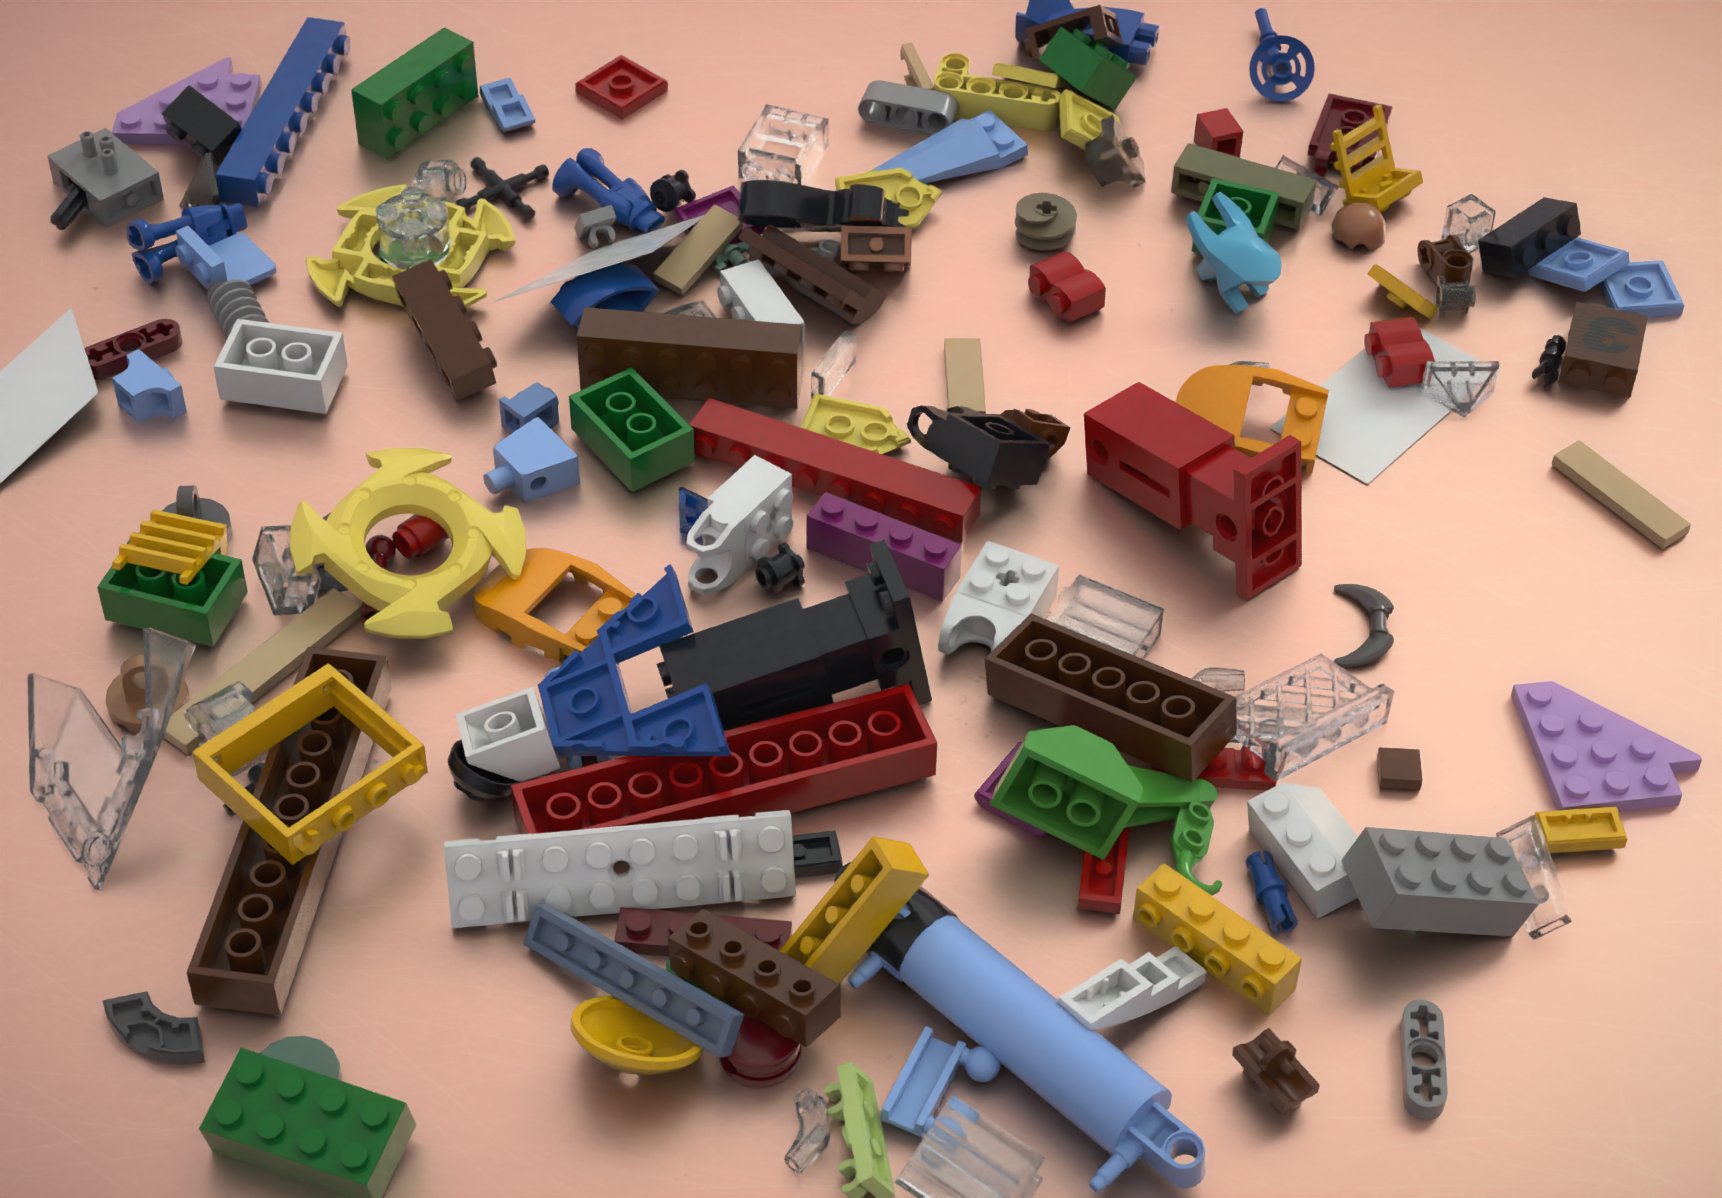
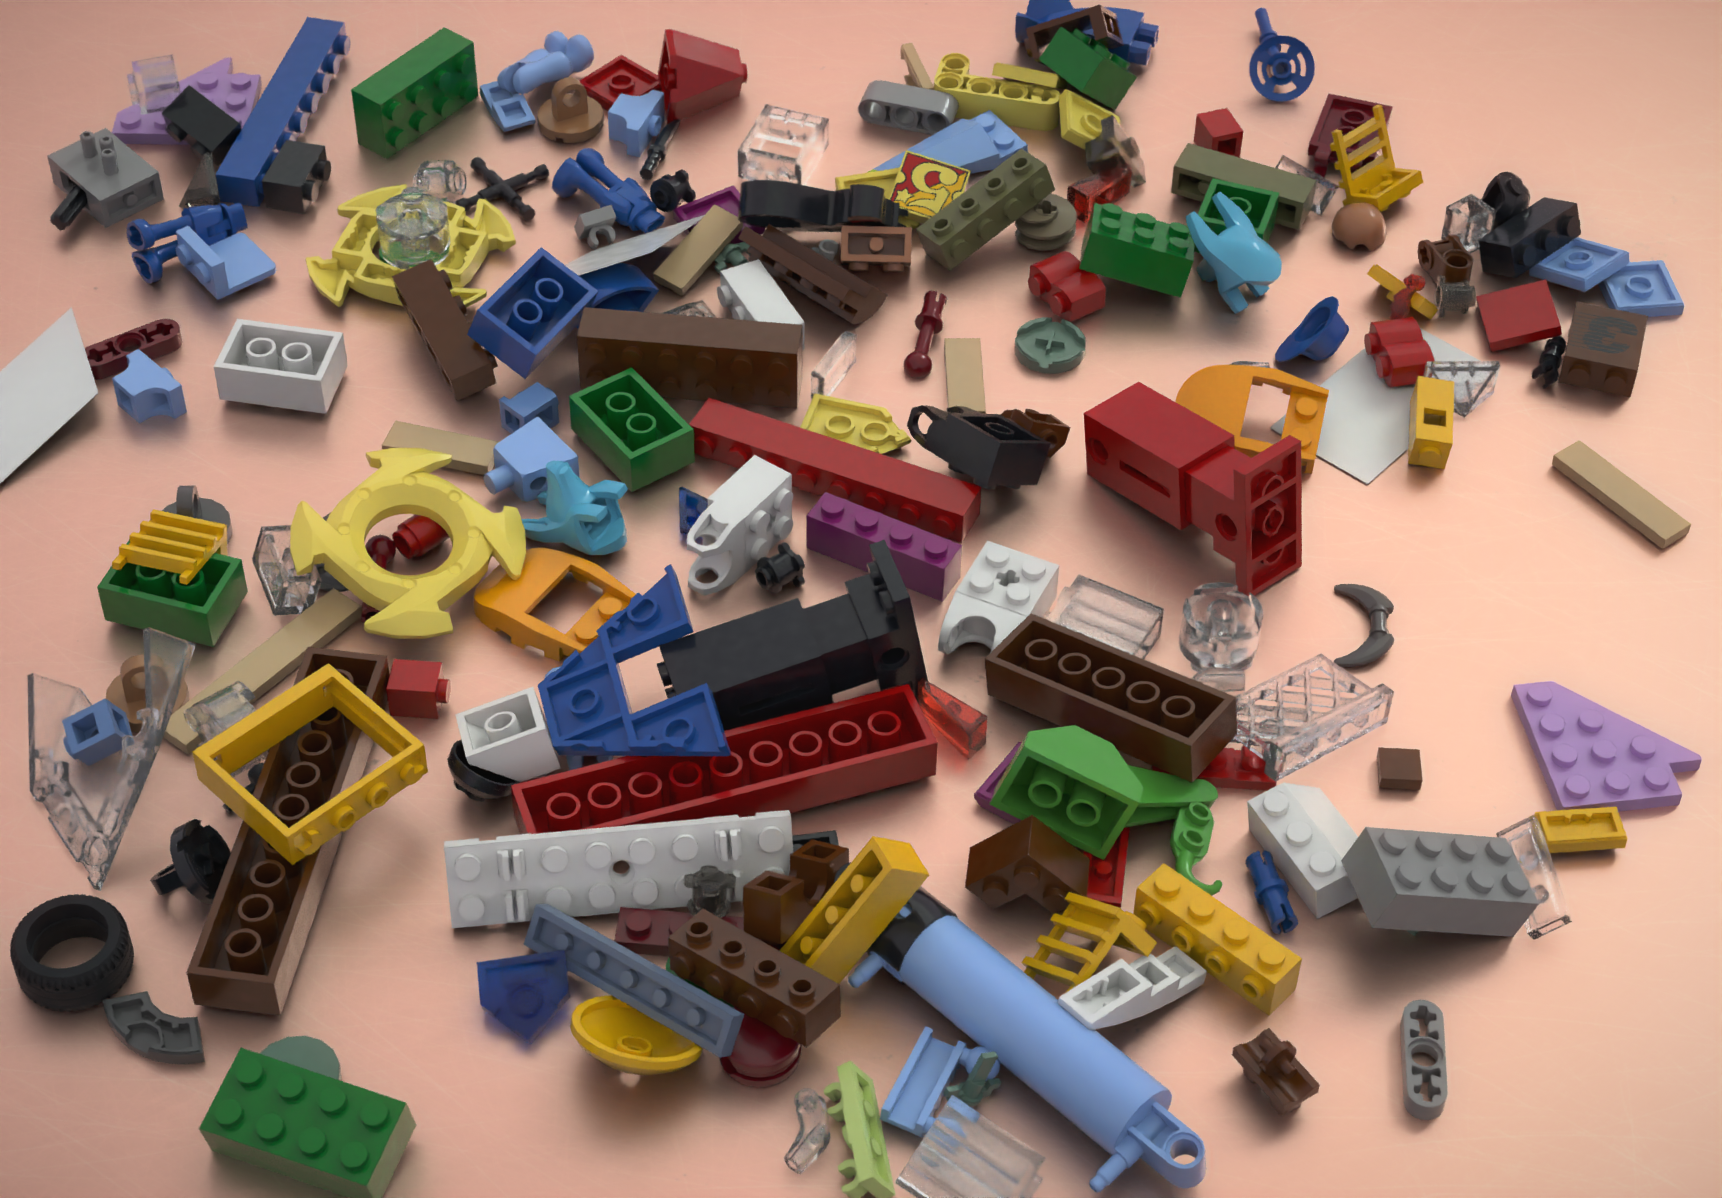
light grey piece [207,280,269,339] -> none
none -> black tyre [10,894,134,1012]
none -> medium blue brick [62,698,136,766]
none -> clear brick [127,55,180,115]
none -> black tile [150,819,231,904]
none -> black brick [262,140,331,214]
none -> tan tile [382,420,499,475]
none -> red brick [386,659,451,719]
none -> blue brick [467,247,599,379]
none -> clear blue plate [477,950,571,1045]
none -> light blue piece [497,31,594,94]
none -> medium azure piece [521,461,628,555]
none -> medium nougat tile [537,77,604,144]
none -> light blue brick [608,90,665,157]
none -> black piece [640,119,680,180]
none -> red slope [658,29,748,124]
none -> clear smoke brick [684,865,736,918]
none -> reddish brown arch [743,839,849,945]
none -> tile [889,150,971,223]
none -> dark red pin [904,291,947,378]
none -> olive brick [916,149,1055,271]
none -> clear red slope [918,679,987,759]
none -> sand green piece [943,1051,1001,1107]
none -> reddish brown brick [965,815,1090,914]
none -> sand green tile [1015,317,1086,374]
none -> yellow plate [1021,892,1157,992]
none -> clear red slope [1067,164,1132,223]
none -> green brick [1079,203,1195,298]
none -> clear brick [1179,582,1263,674]
none -> blue piece [1275,296,1349,362]
none -> clear red piece [1390,274,1425,319]
none -> yellow brick [1408,376,1454,469]
none -> black cap [1464,171,1531,230]
none -> red tile [1476,279,1562,352]

